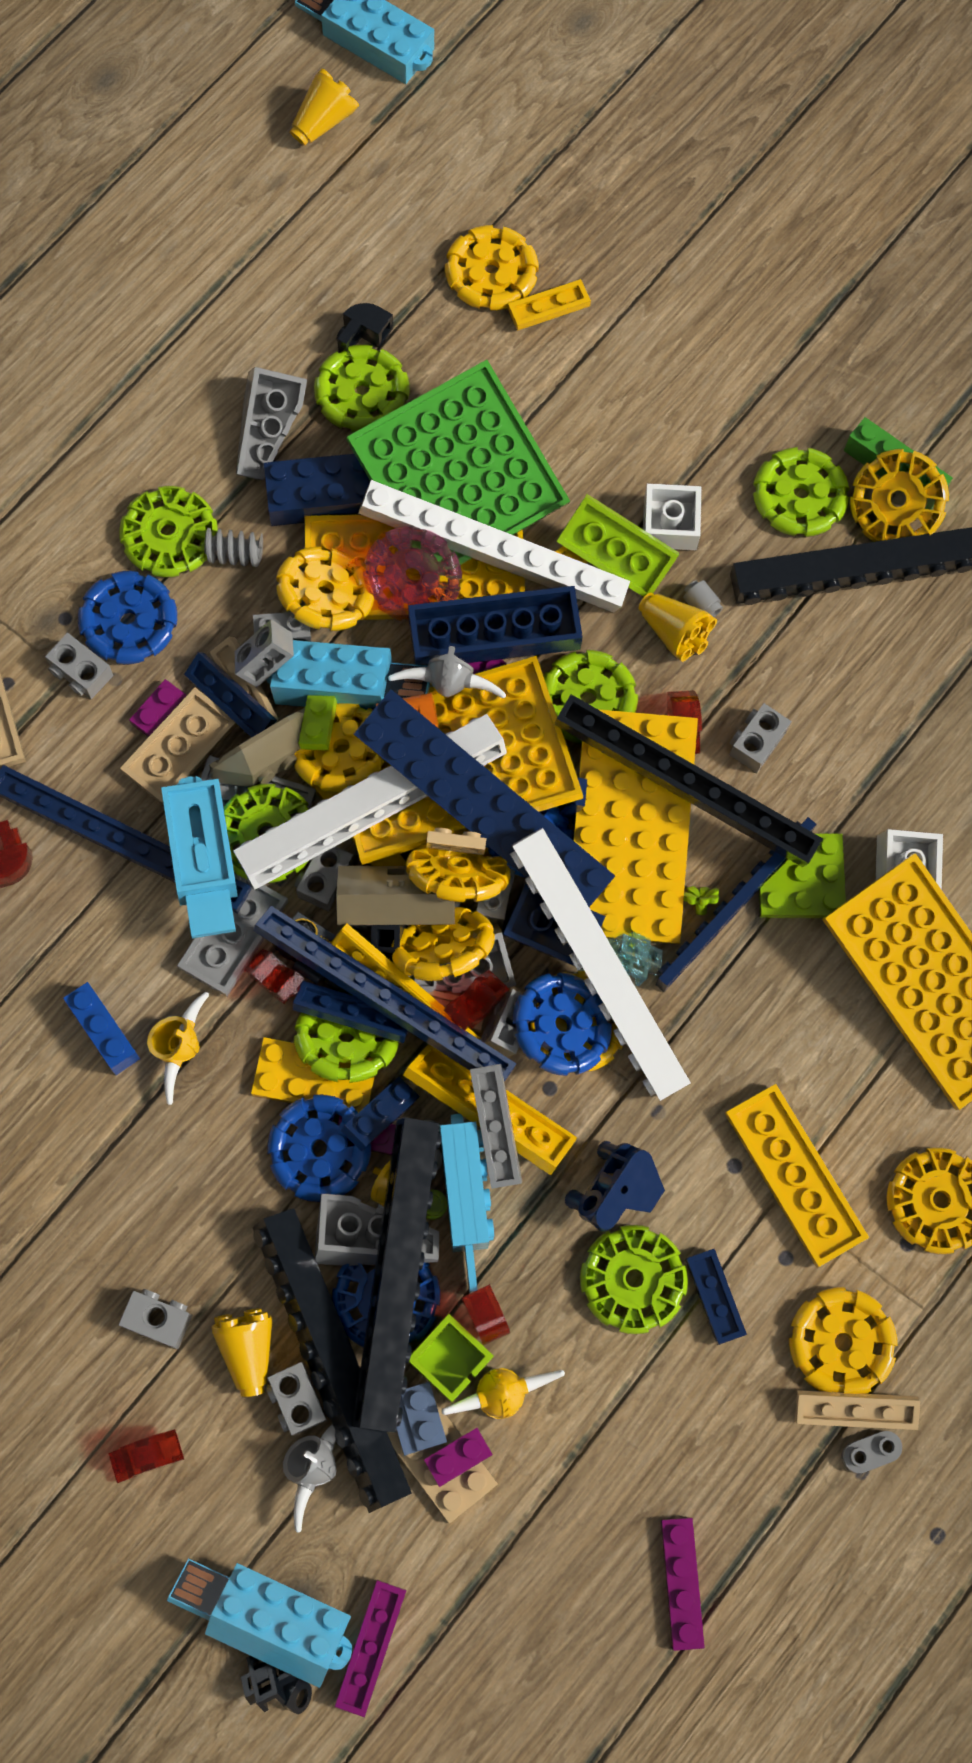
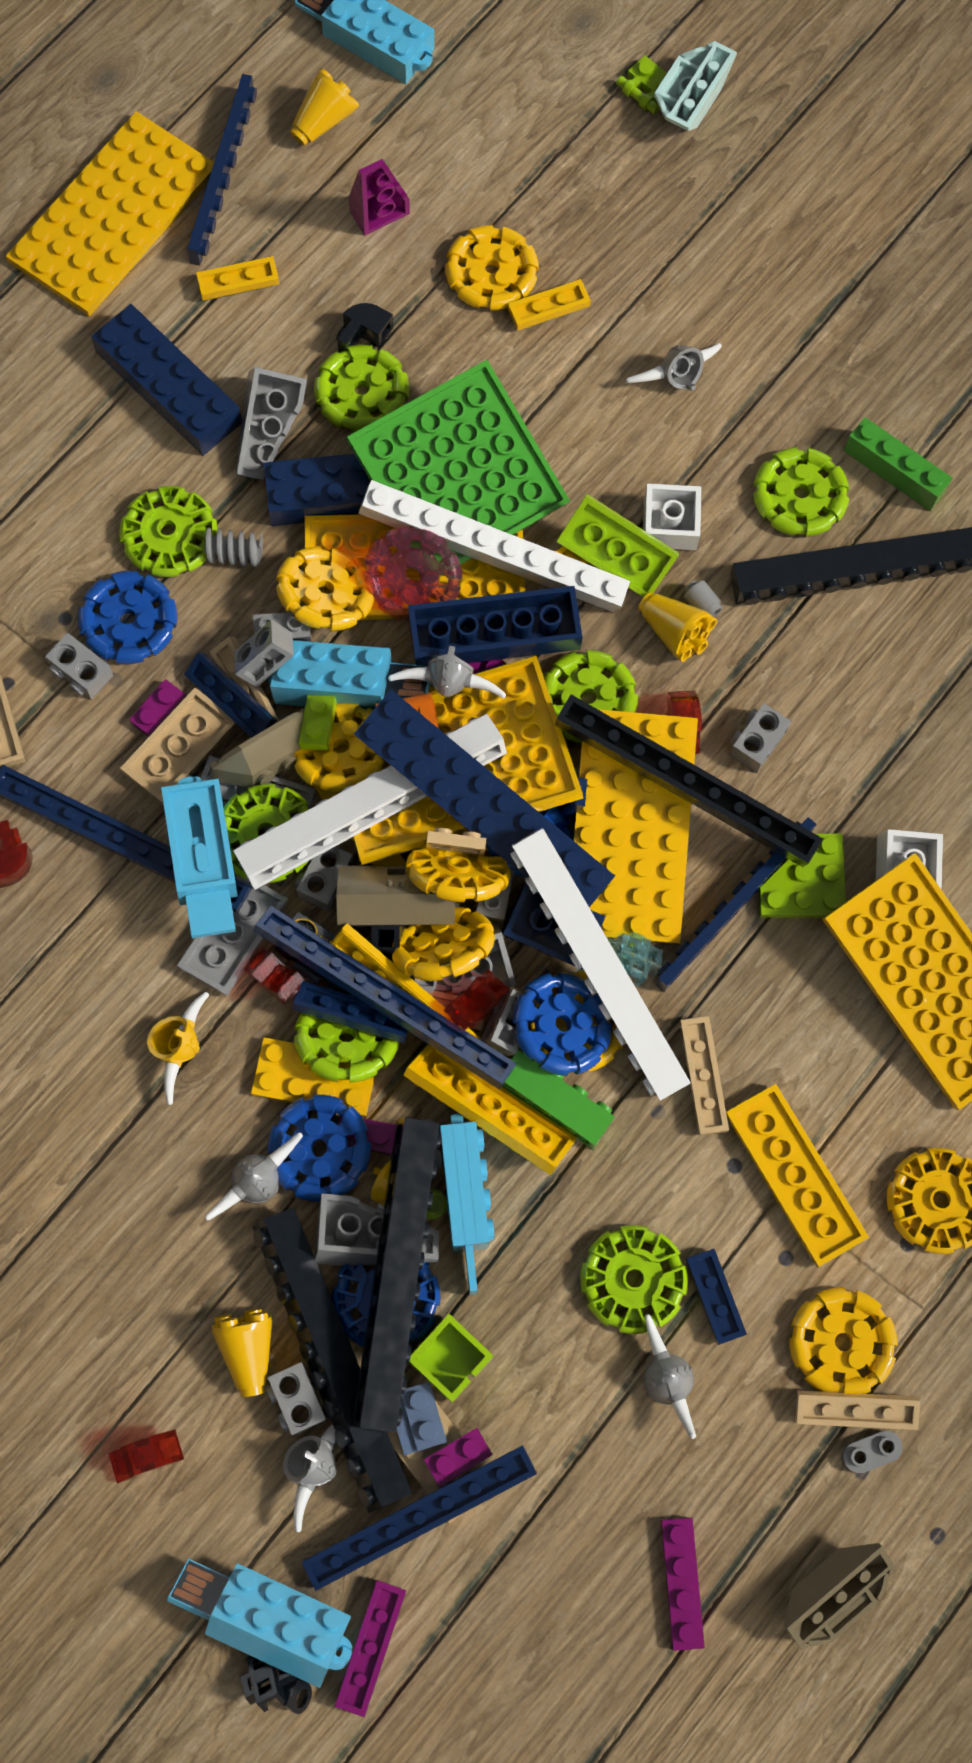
blue brick [63,982,140,1075] -> none
light grey brick [119,1288,193,1350] -> none
dark blue plate [341,1077,420,1152] -> none
yellow helmet [442,1368,565,1419] -> none
clear red brick [462,1284,510,1346] -> none
light grey plate [470,1064,522,1189] -> none
dark blue piece [565,1141,665,1232] -> none
lime plant [684,886,719,915] -> none
yellow plate [850,449,949,542] -> none
none -> yellow plate [6,111,214,317]
none -> dark blue brick [91,304,242,456]
none -> dark blue plate [187,74,257,266]
none -> yellow plate [196,256,280,301]
none -> light grey helmet [205,1133,303,1221]
none -> dark blue plate [302,1445,537,1591]
none -> magenta wedge [349,159,410,235]
none -> bright green brick [502,1049,615,1150]
none -> lime plate [616,55,667,115]
none -> light grey helmet [626,343,722,391]
none -> light grey helmet [644,1314,696,1439]
none -> light aqua wedge [654,41,737,131]
none -> tan plate [679,1016,729,1136]
none -> dark tan wedge [784,1543,895,1649]

